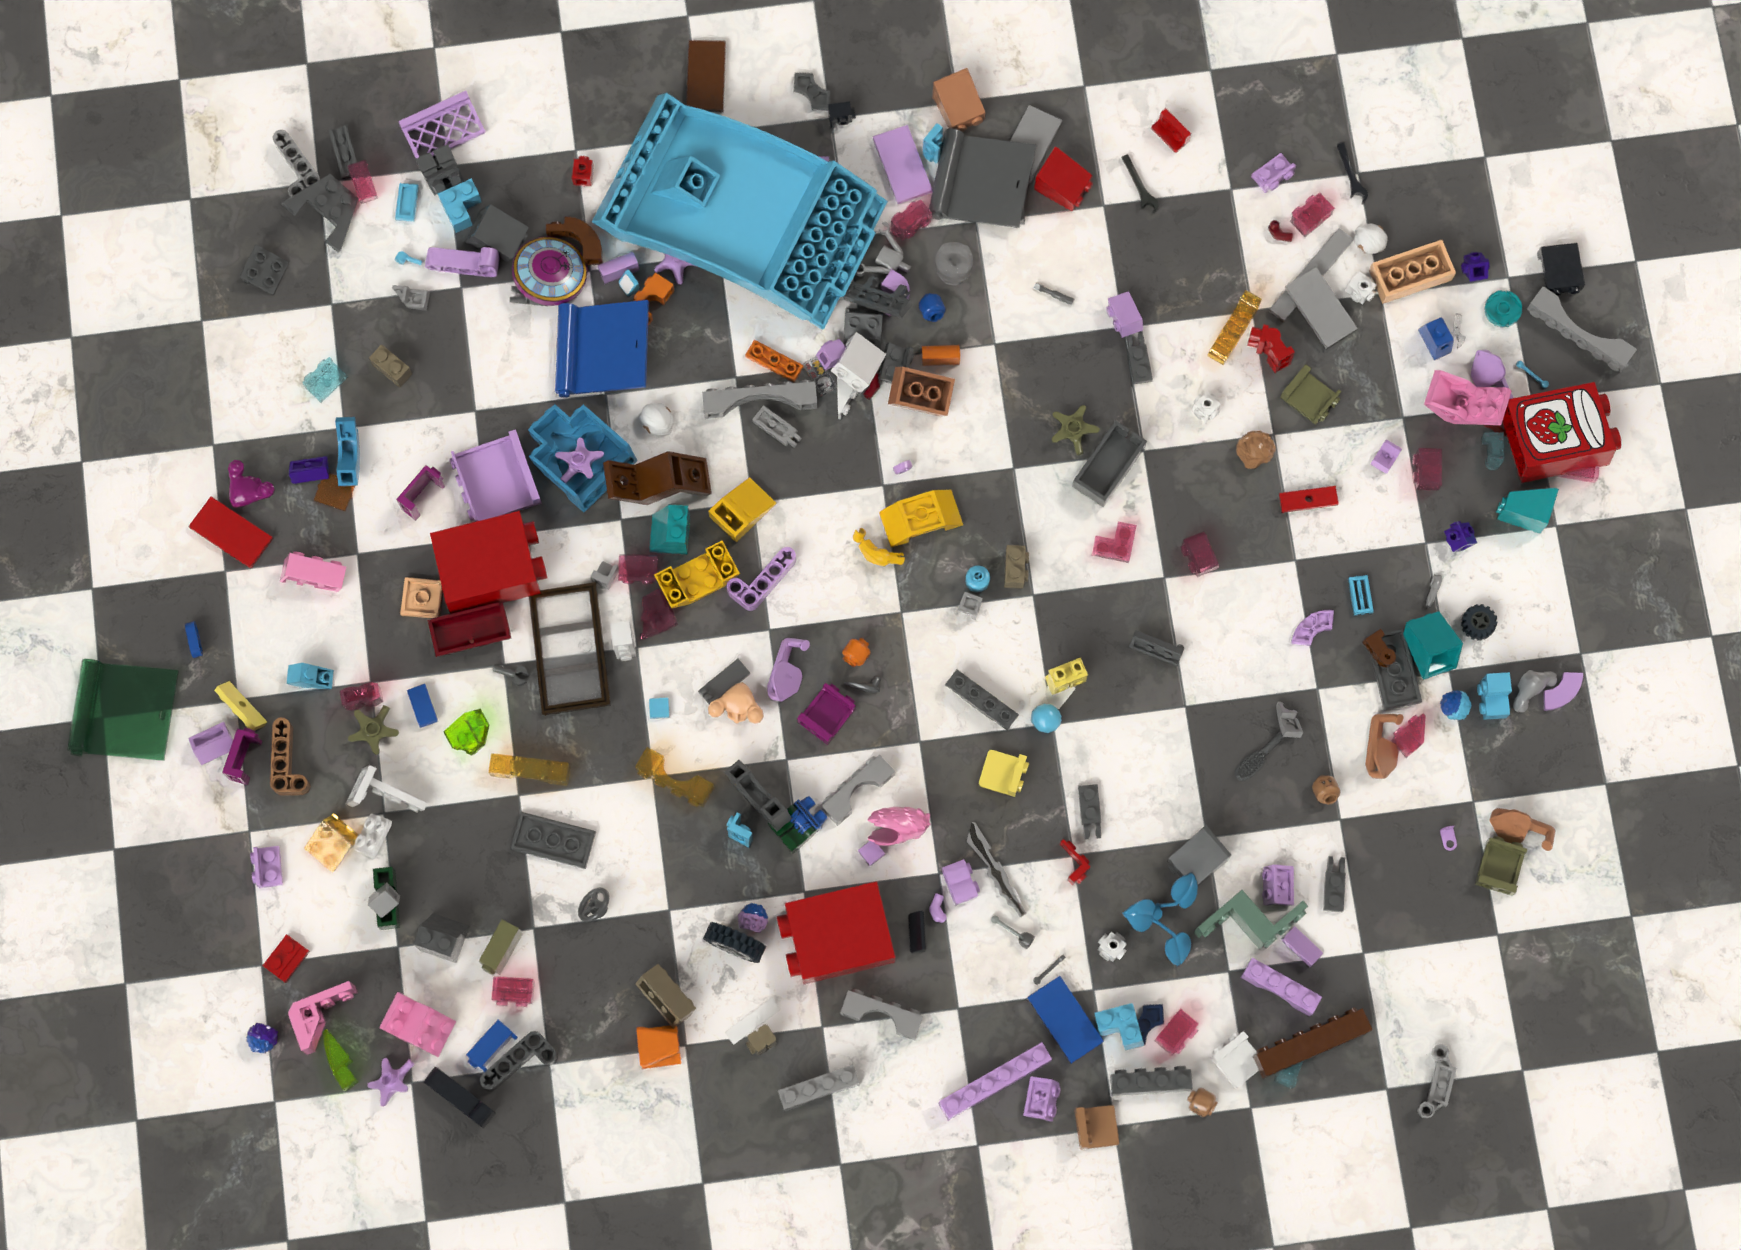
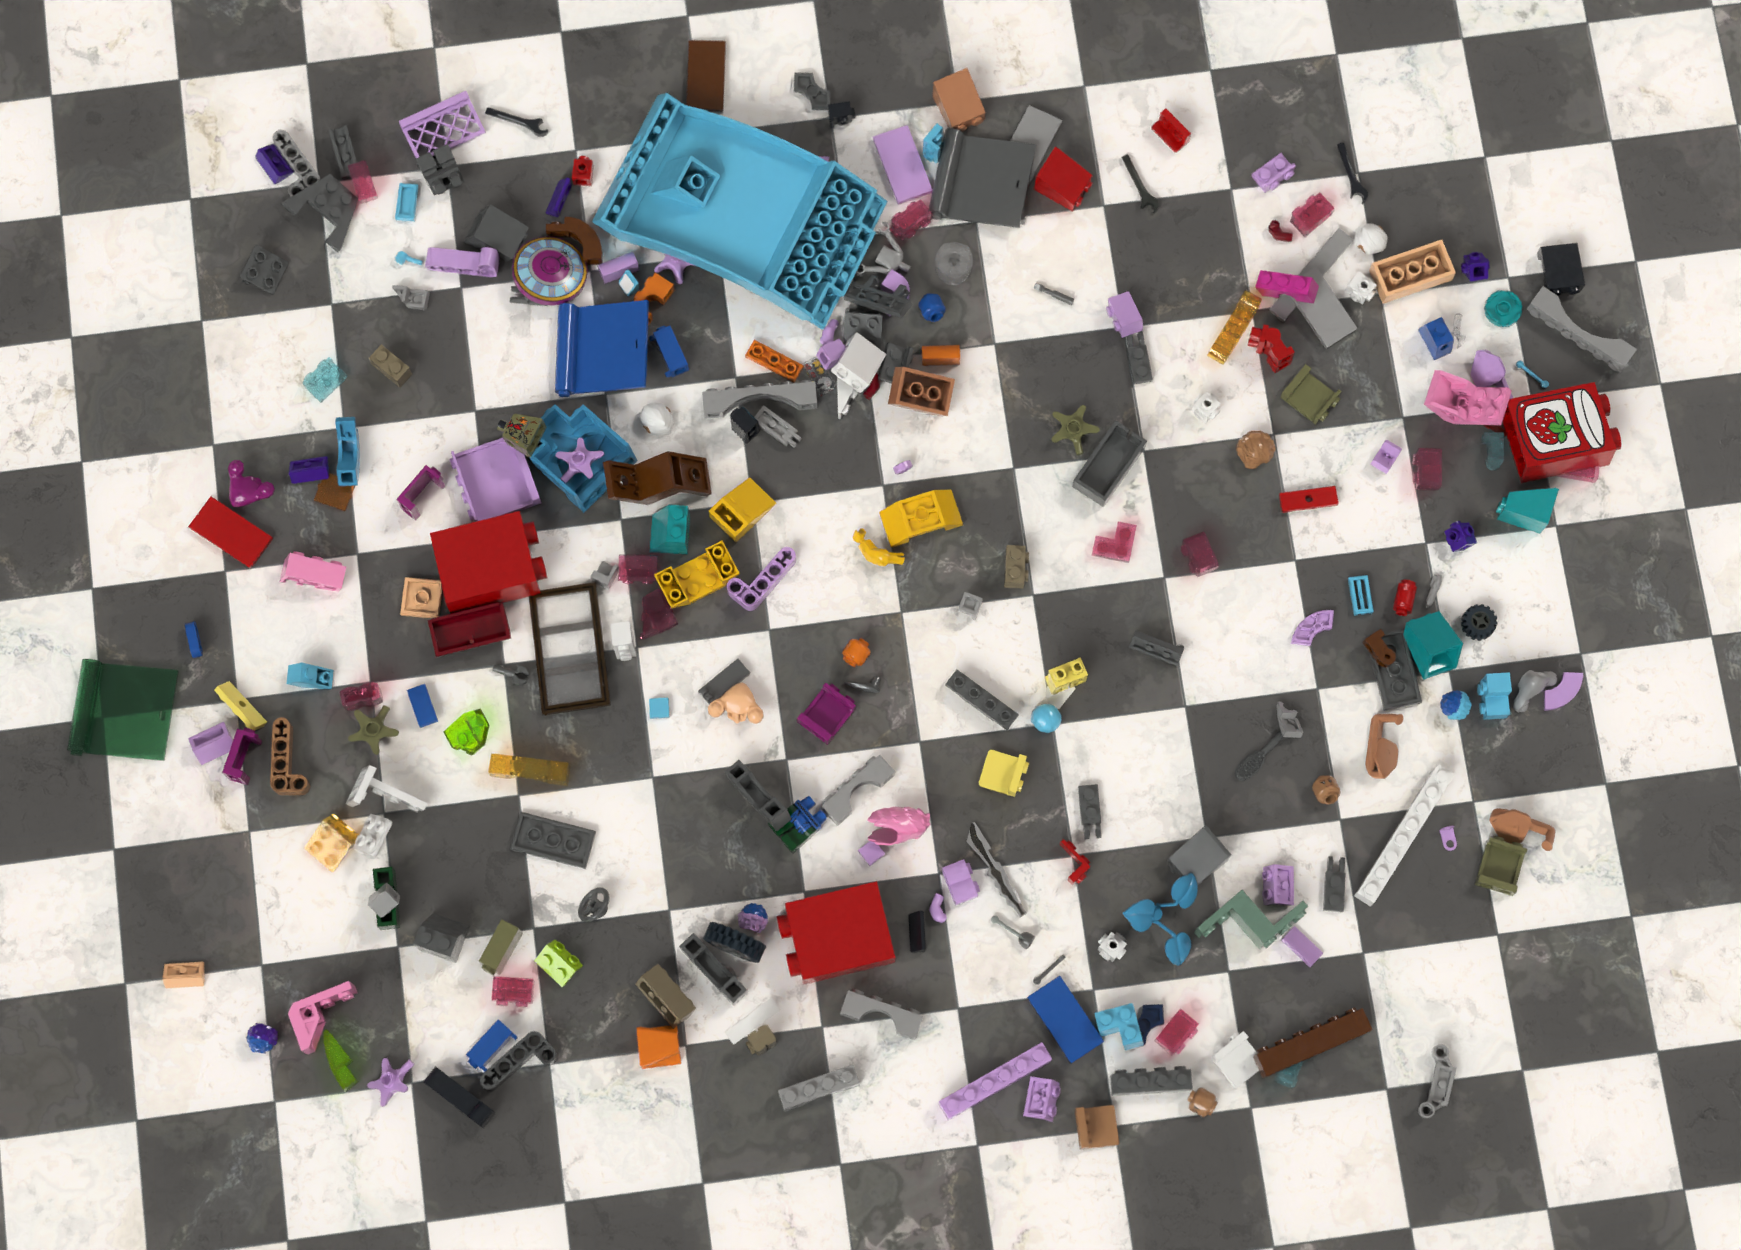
lavender bracket [250,846,283,888] -> none
red plate [262,934,310,983] -> none
bright pink bracket [379,992,456,1057] -> none
medium azure brick [438,178,482,233] -> none
clear yellow arch [635,747,715,807] -> none
medium azure bracket [726,812,753,848] -> none
lavender piece [767,638,810,701] -> none
medium azure head [965,565,990,592] -> none
lavender arch [1240,958,1322,1017] -> none
clear pink slope [1391,713,1426,758] -> none
none -> light nougat slope [163,962,205,988]
none -> dark purple slope [255,144,293,184]
none -> black piece [485,107,549,137]
none -> olive torso [497,414,547,458]
none -> lime bracket [534,940,583,987]
none -> dark purple slope [546,178,572,218]
none -> blue brick [648,326,689,378]
none -> dark grey arch [679,933,748,1006]
none -> black brick [730,406,760,444]
none -> lavender arm [820,319,839,345]
none -> dark pink arch [1255,270,1319,304]
none -> white brick [1354,764,1455,907]
none -> red head [1393,579,1417,616]

